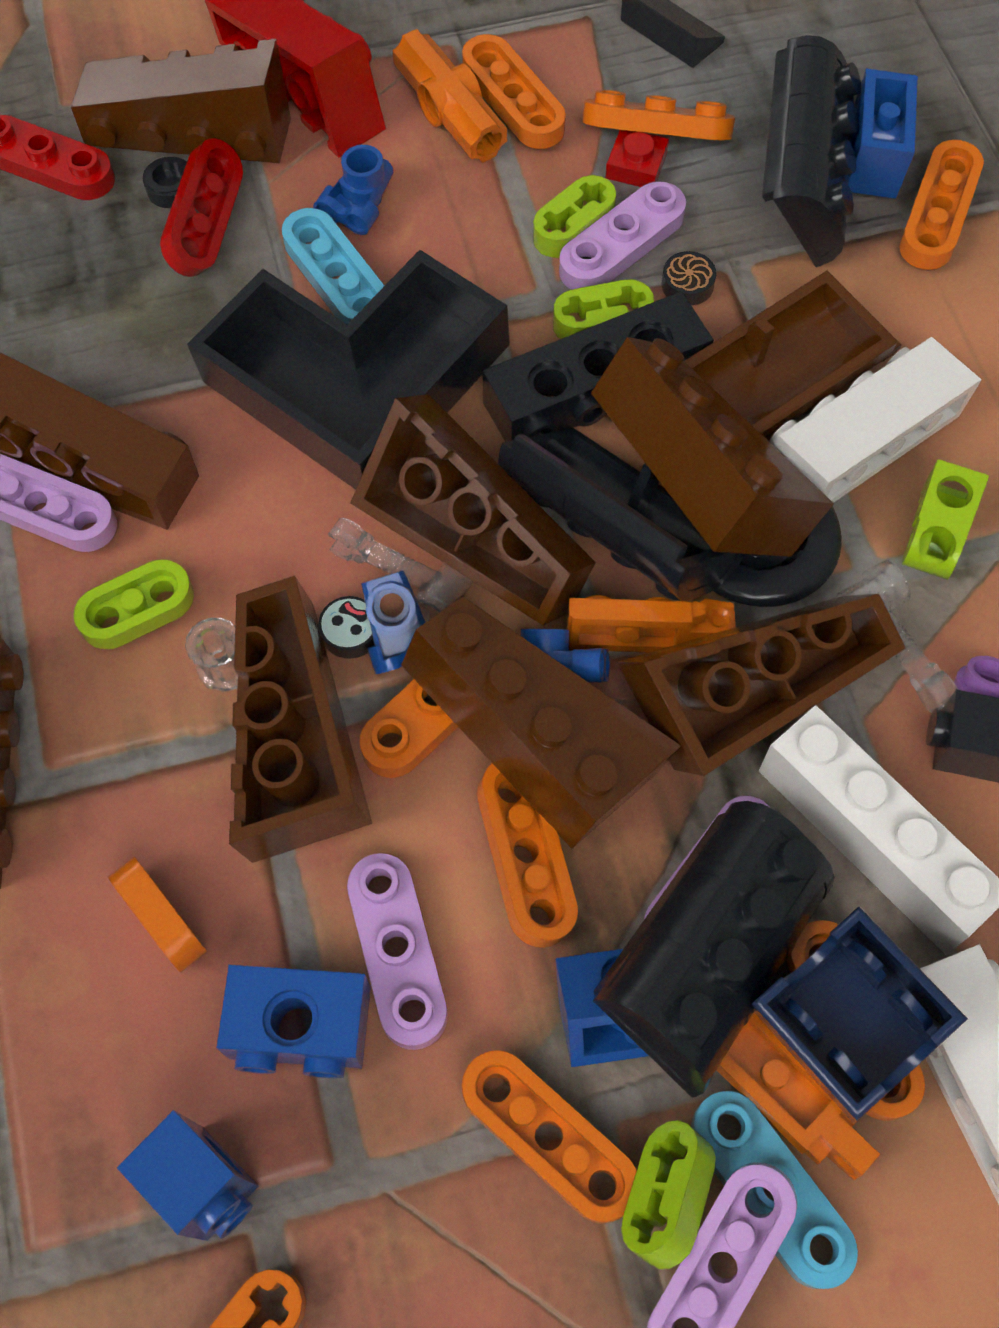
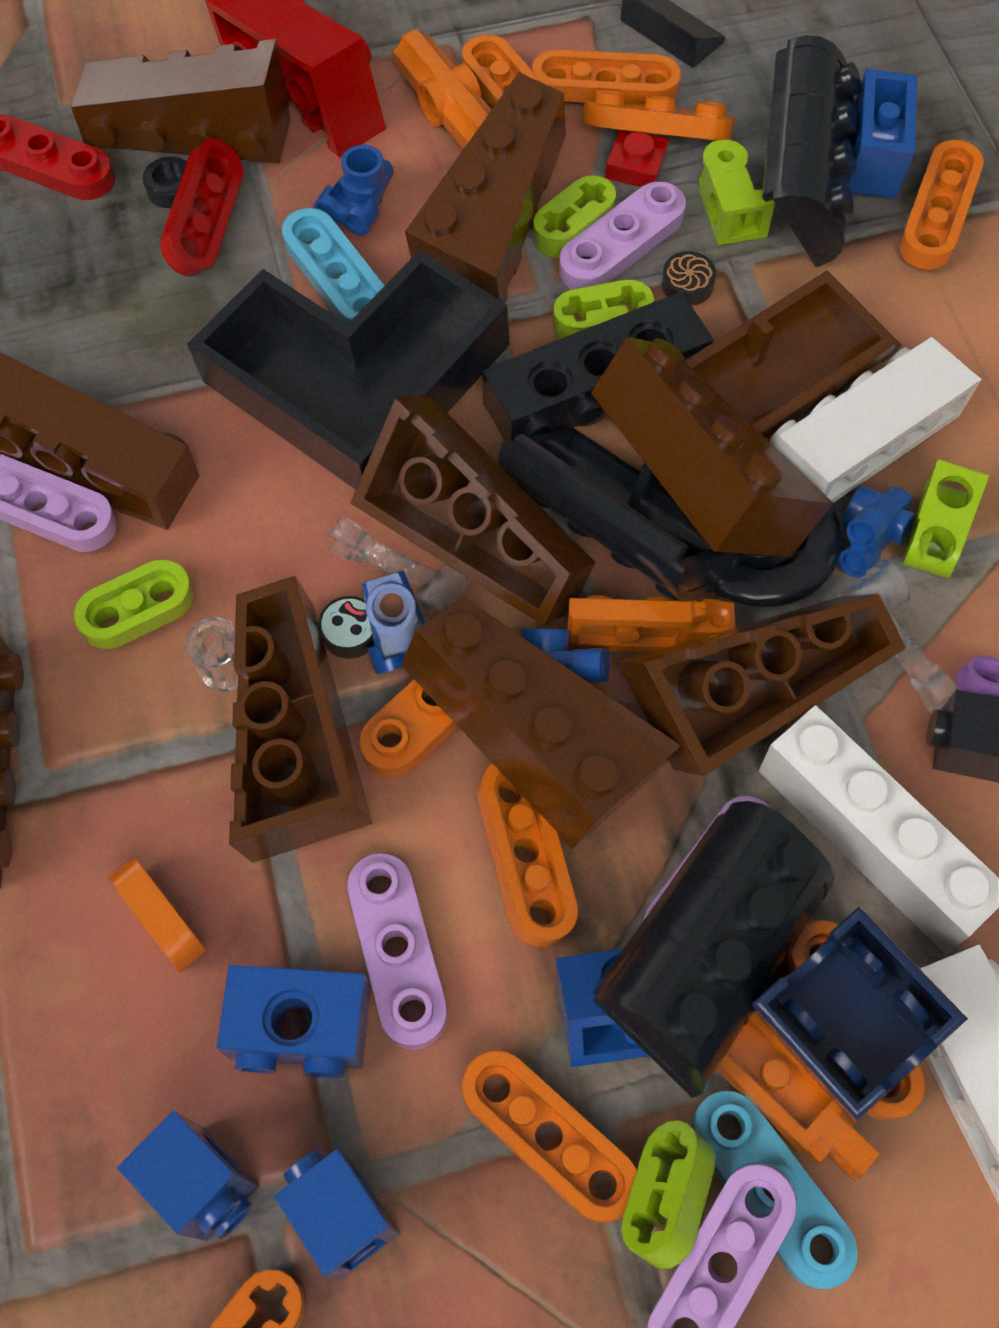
none -> blue brick [274,1148,400,1279]
none -> reddish brown wedge [405,72,566,303]
none -> orange plate [532,49,681,103]
none -> lime leg [698,139,775,246]
none -> blue plate [839,485,916,578]

